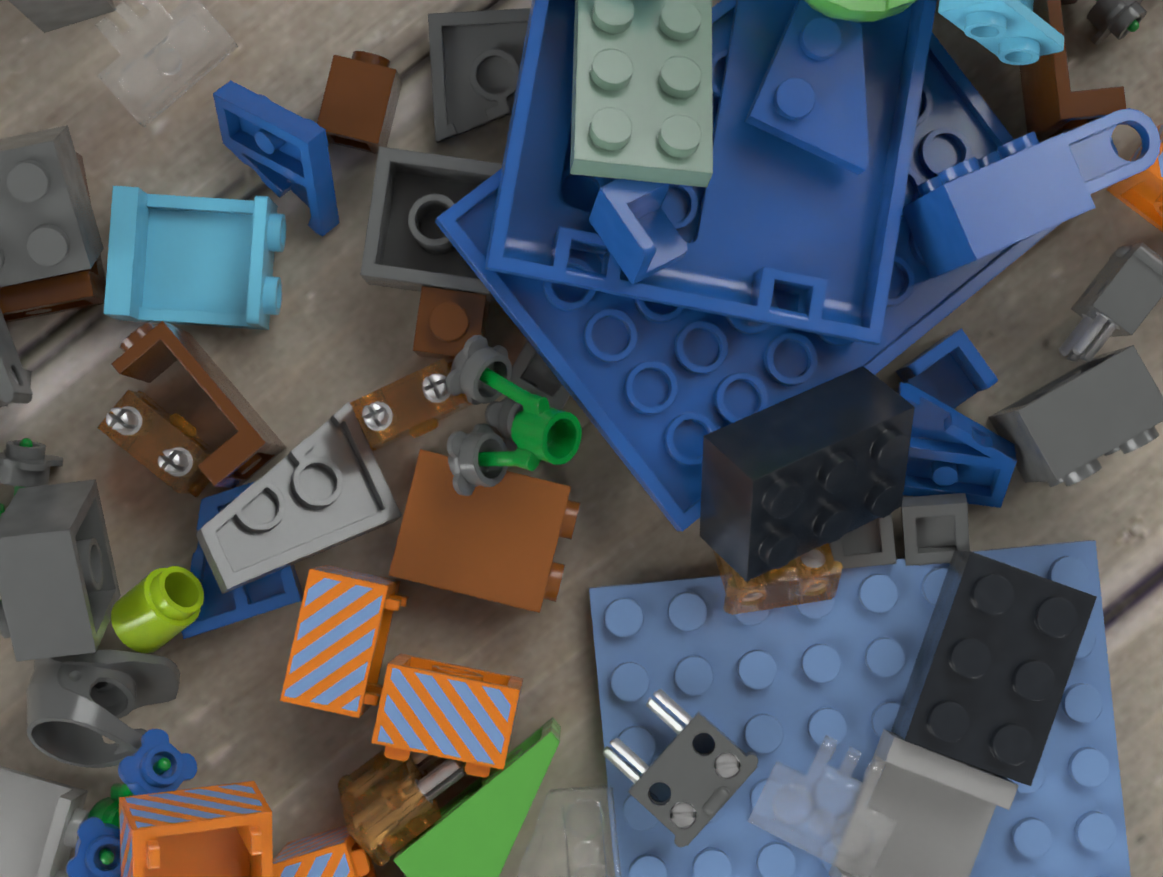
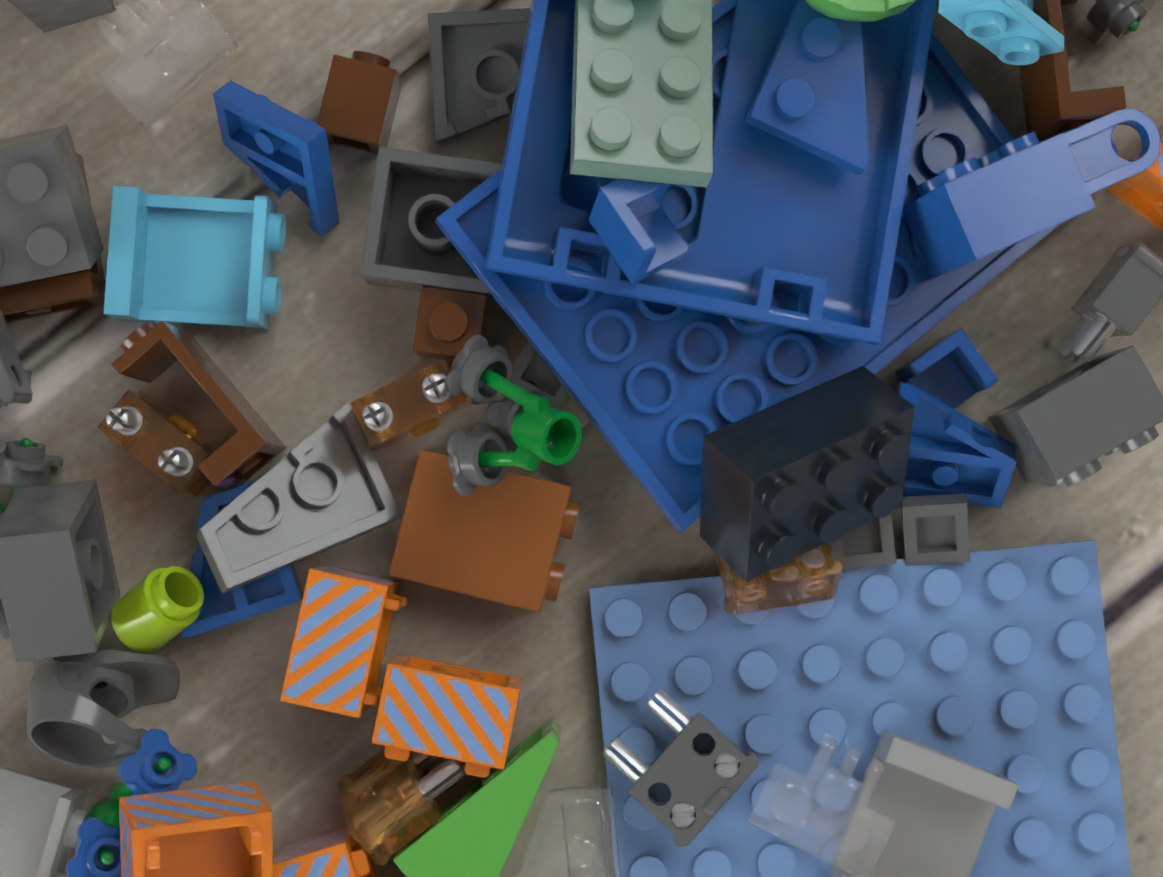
black brick [891,550,1097,786] -> none

